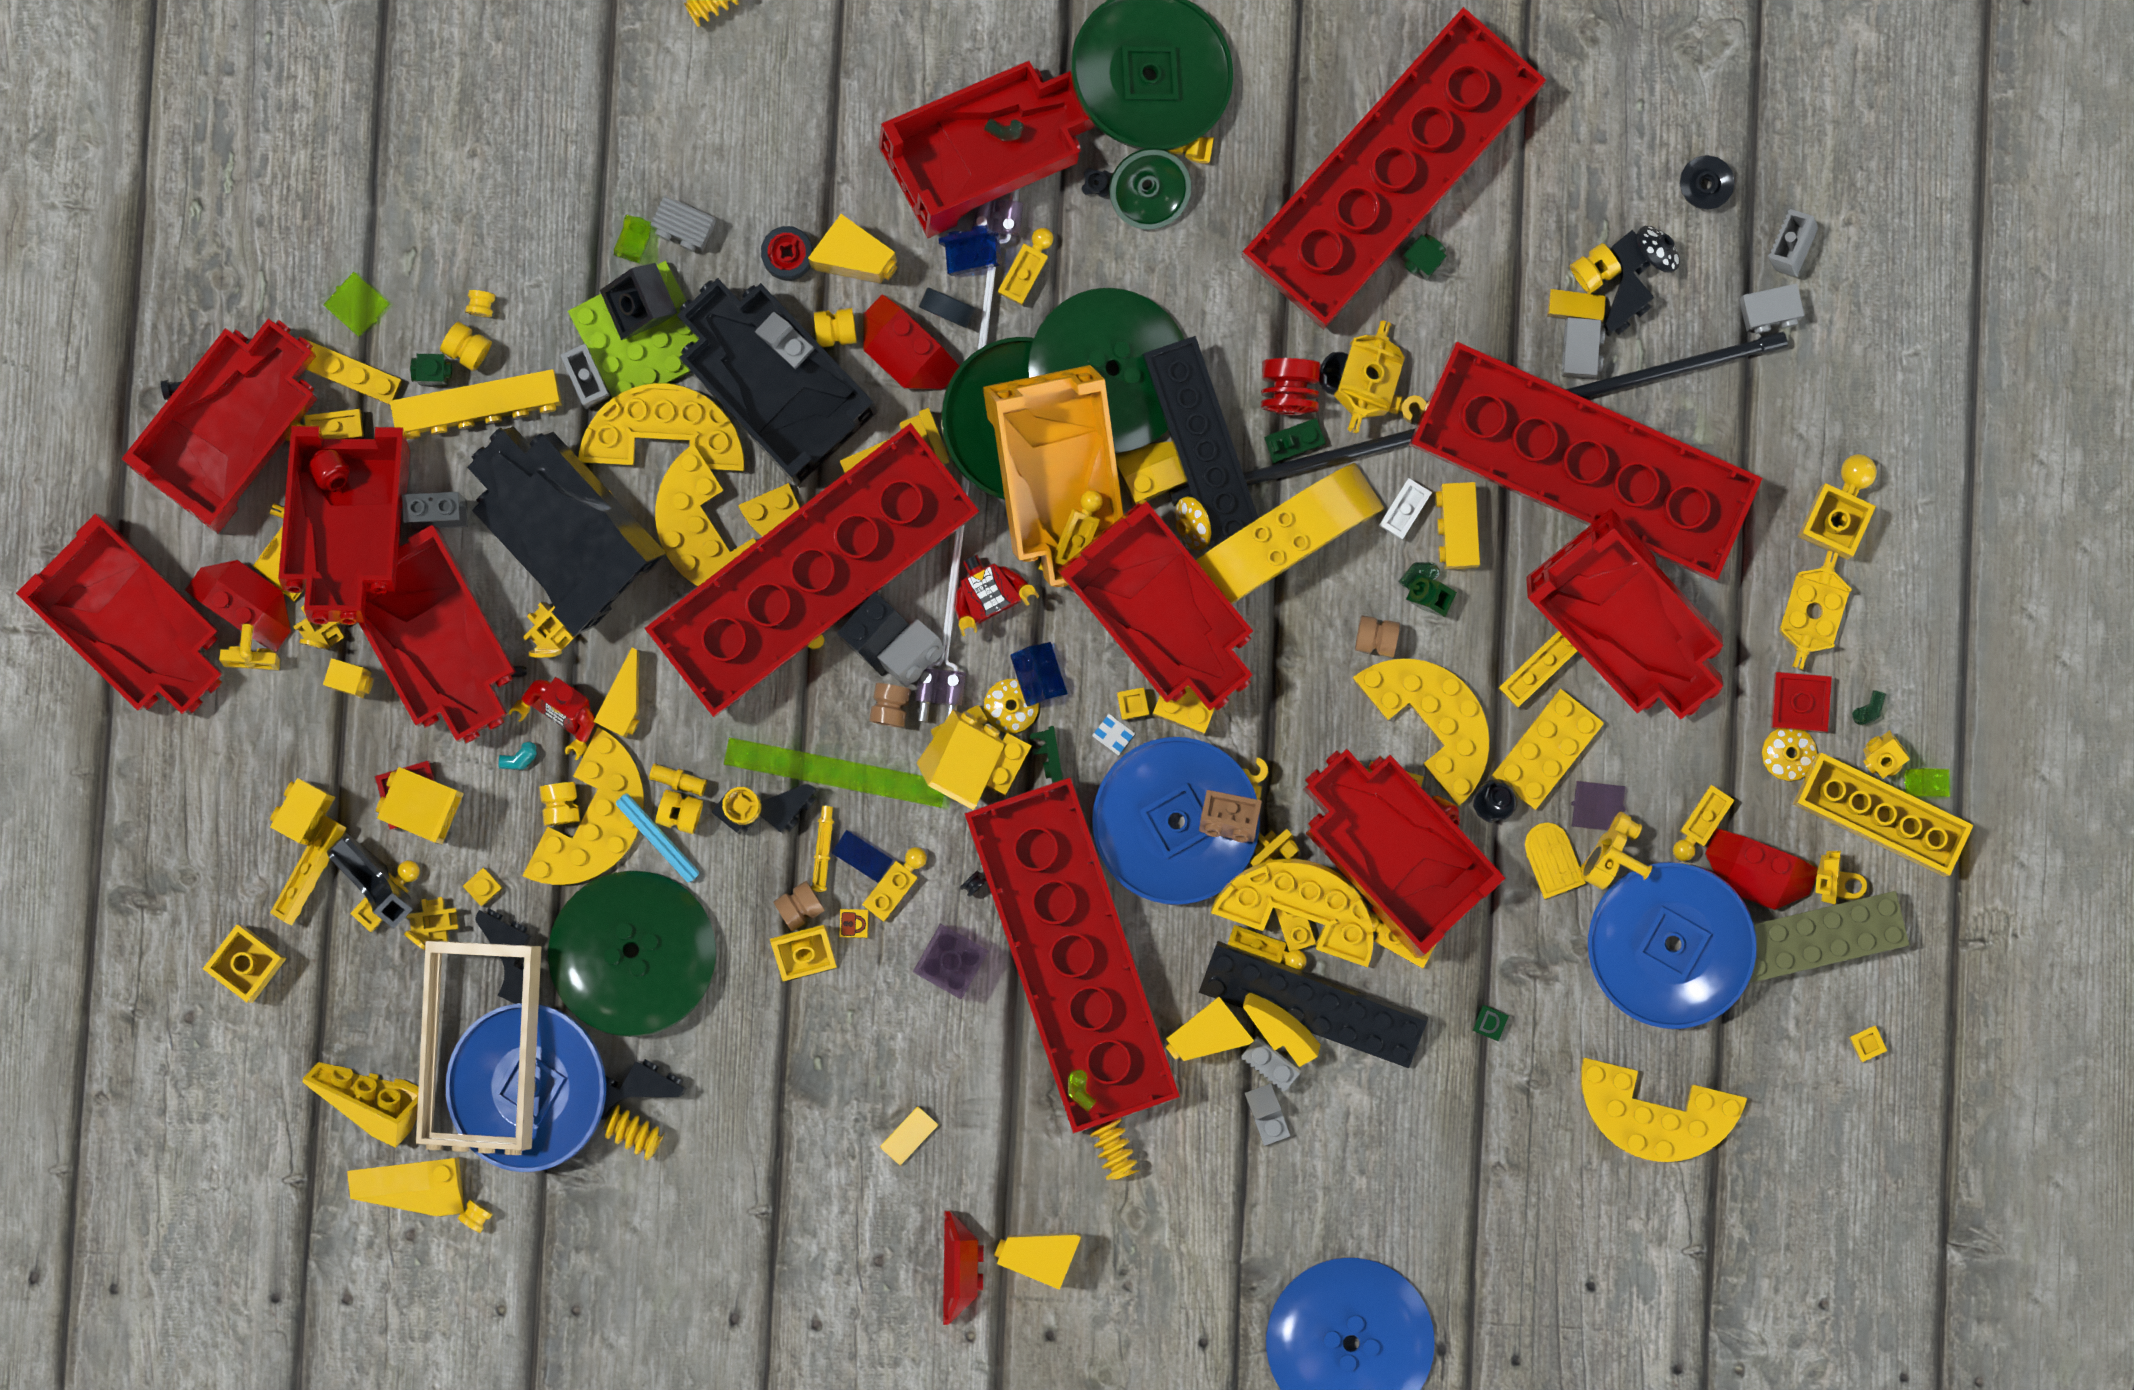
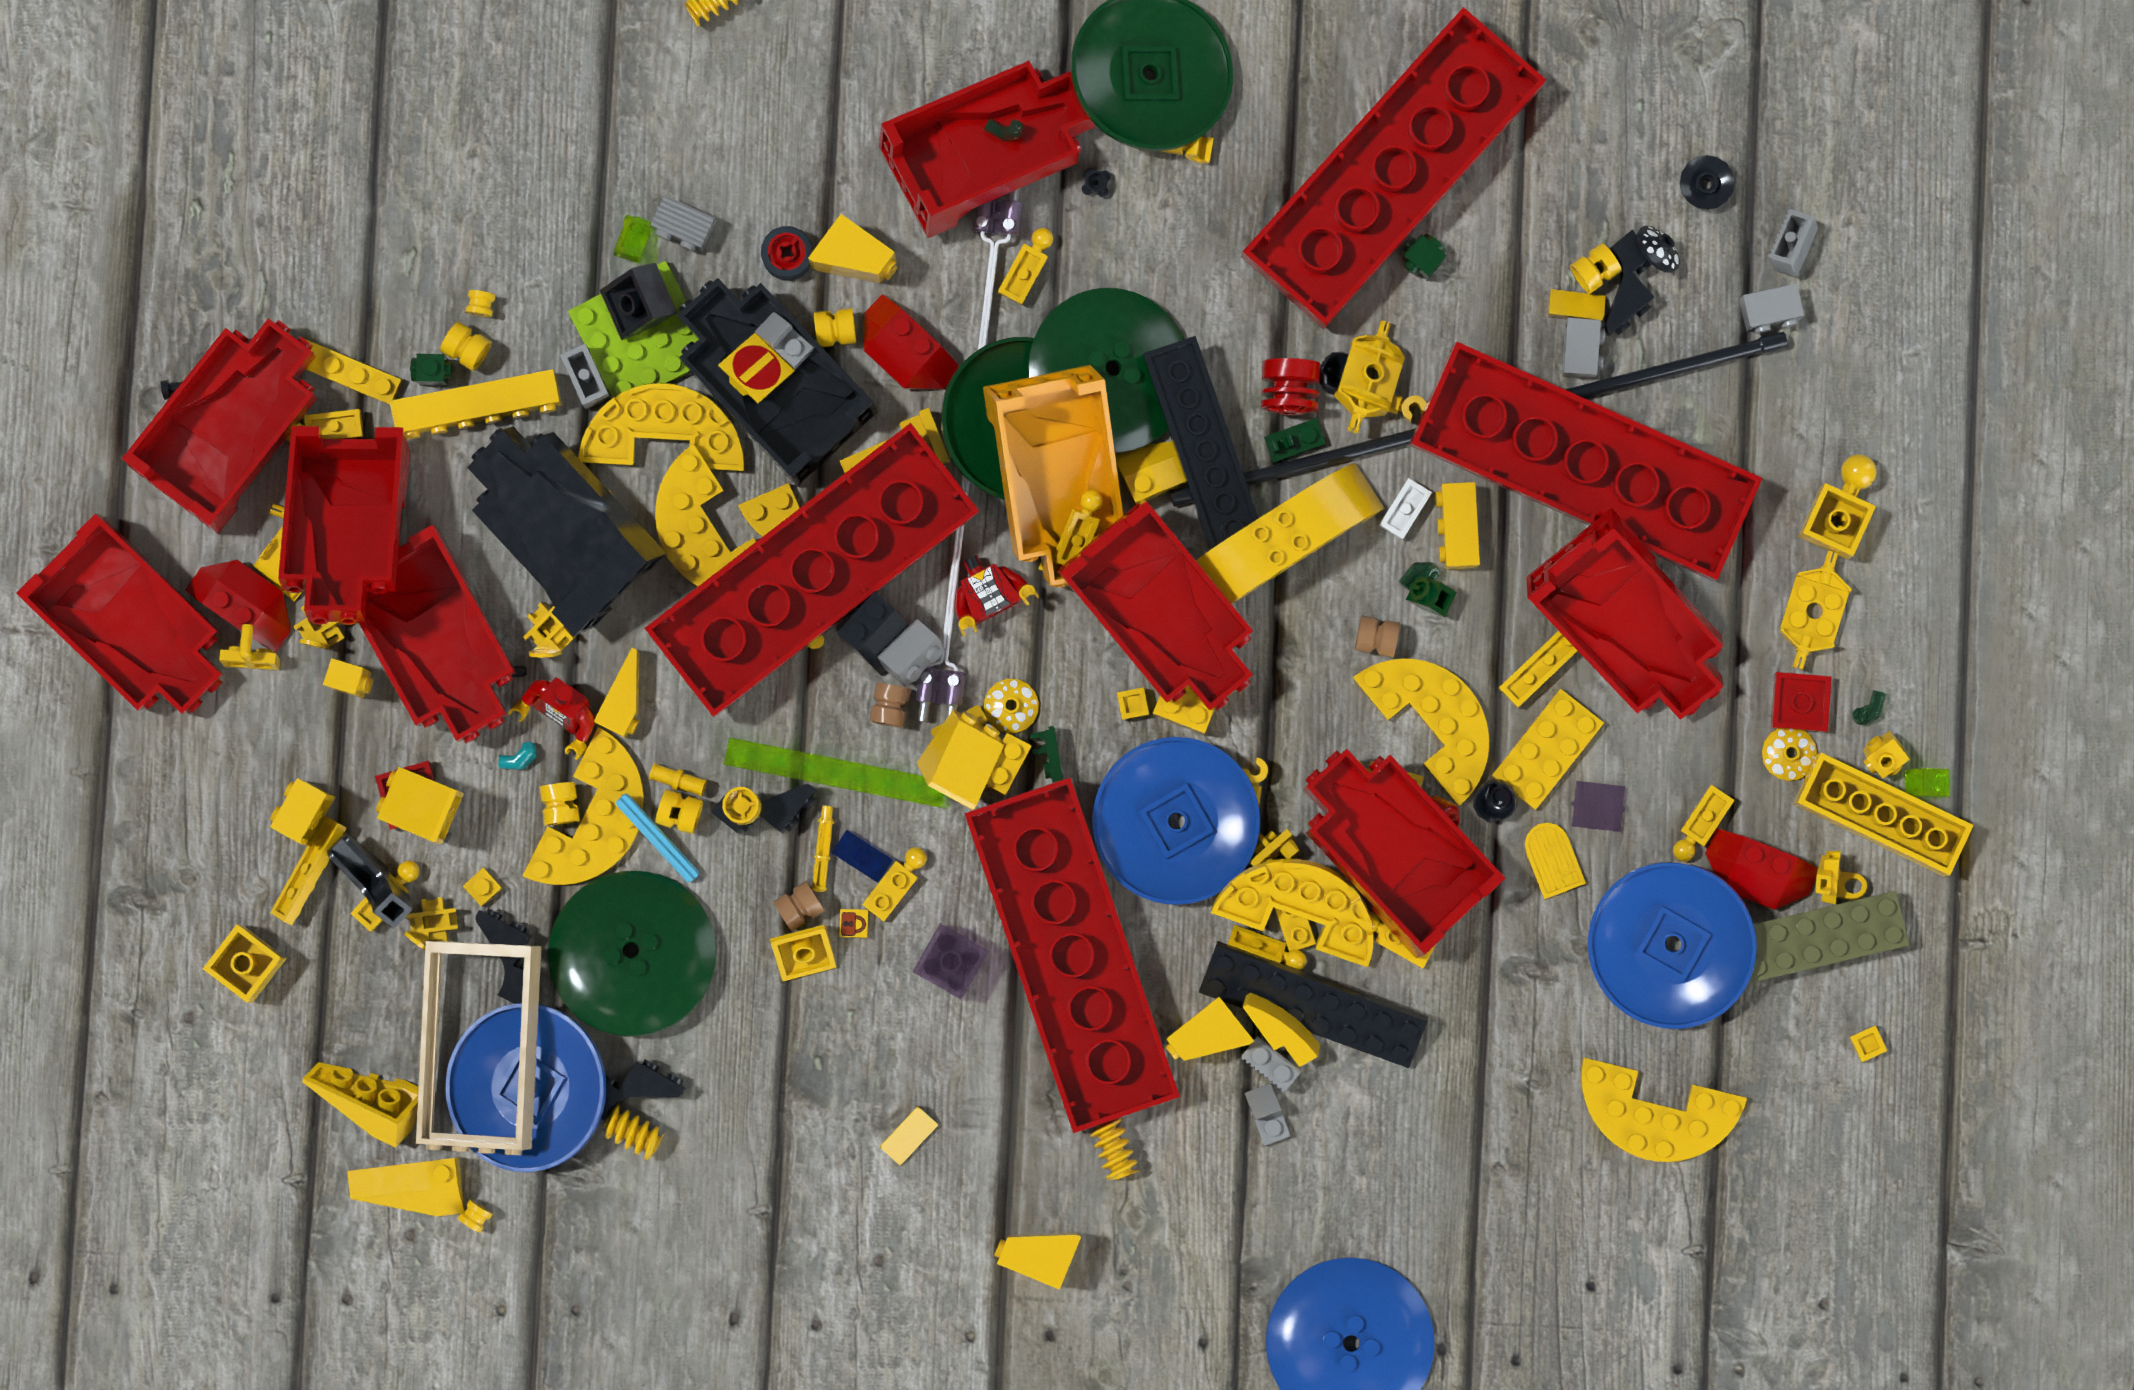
red head [308,449,350,491] -> none
clear neon green piece [323,272,390,338] -> none
dark grey panel [402,492,468,530] -> none
black wheel [919,287,975,328] -> none
clear blue bracket [938,225,1002,276] -> none
red wedge [943,1210,984,1325] -> none
black bush [960,870,987,897] -> none
clear blue bracket [1010,642,1068,707] -> none
clear neon green arm [1068,1069,1096,1112] -> none
white sticker [1092,714,1135,756] -> none
dark green dish [1109,148,1191,230] -> none
yellow dish [1175,496,1211,551] -> none
medium nougat bracket [1199,790,1262,843] -> none
dark green tile [1472,1005,1509,1042] -> none
yellow piece [1579,811,1652,890] -> none
none -> piece [718,333,795,403]

